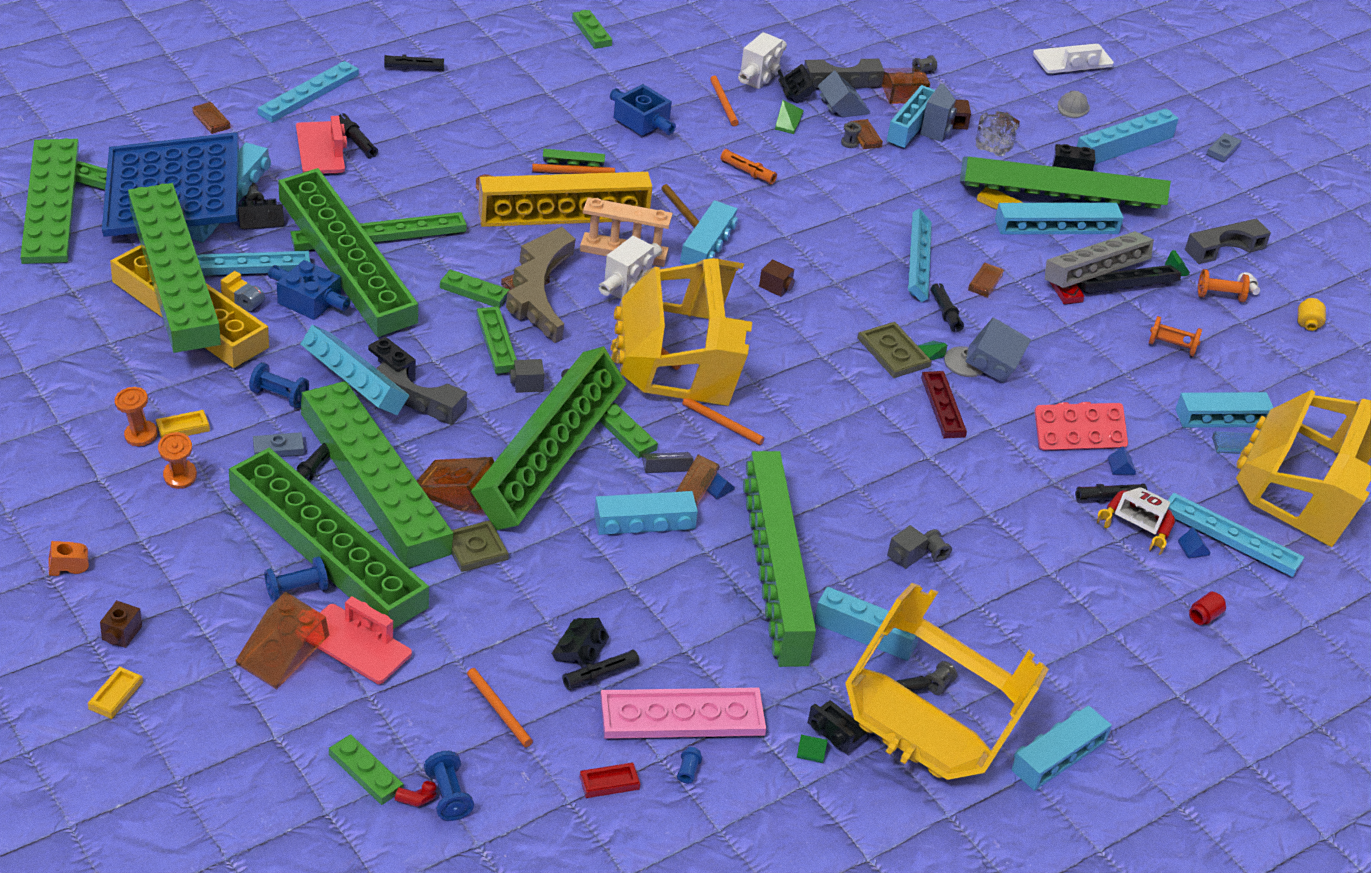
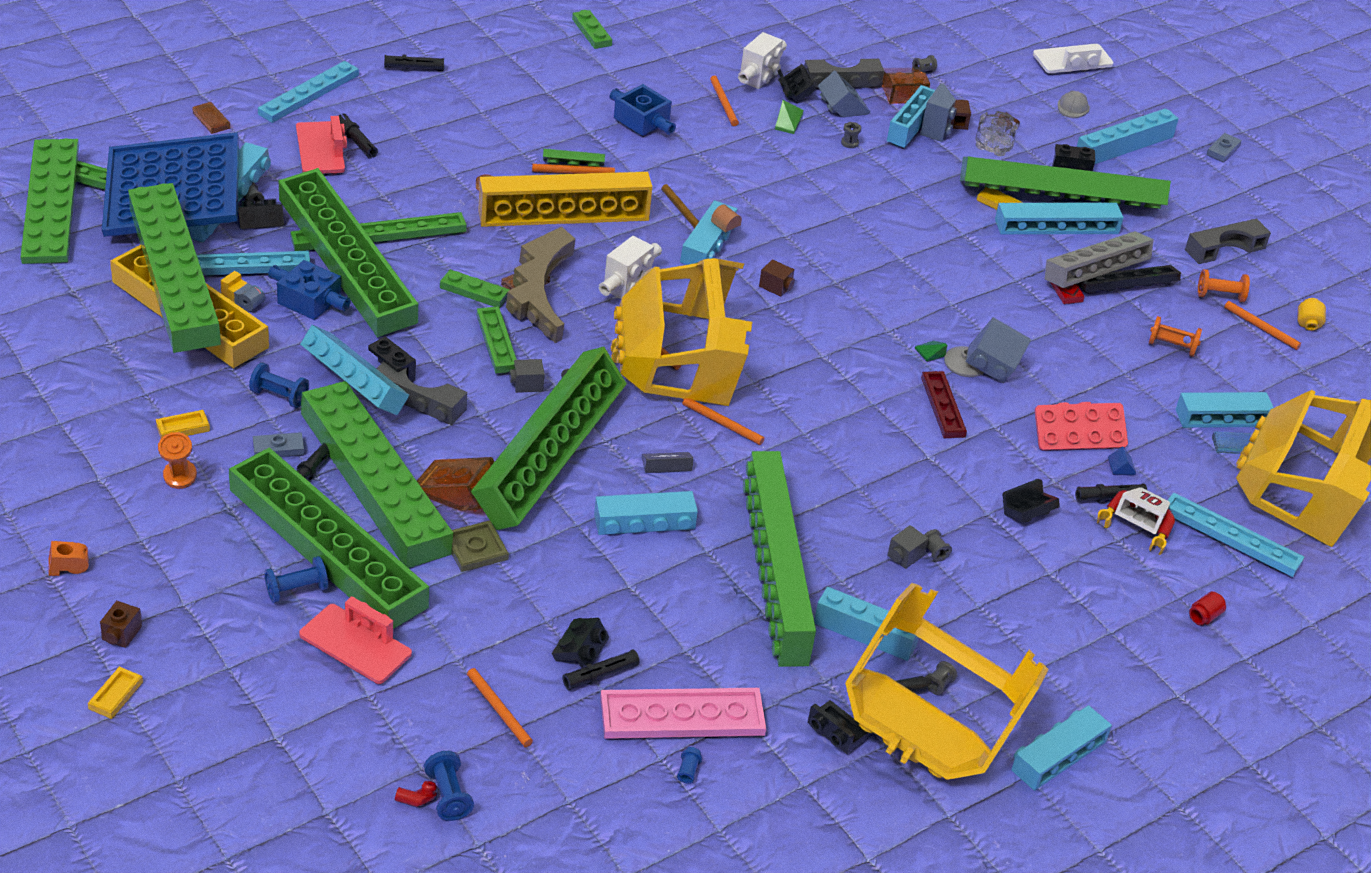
orange hose [114,387,157,446] -> none
clear orange slope [236,592,330,690] -> none
bright green plate [329,734,404,805] -> none
red tile [579,762,640,798] -> none
light nougat fence [580,198,673,267] -> none
bright green plate [599,403,658,459] -> none
clear orange tile [676,454,720,507] -> none
blue slope [701,468,735,499] -> none
orange pin [720,149,777,184] -> none
green slope [797,734,828,763] -> none
clear orange tile [850,119,883,150] -> none
olive tile [857,322,932,378] -> none
medium azure plate [908,208,932,302] -> none
black pin [930,283,964,332] -> none
clear orange tile [968,262,1004,298] -> none
green slope [1165,250,1190,276] -> none
blue slope [1178,527,1211,558] -> none
white cylinder [1237,272,1260,295] -> none
none -> nougat brick [711,204,742,233]
none -> black bracket [1002,479,1060,522]
none -> orange bar [1224,301,1301,350]

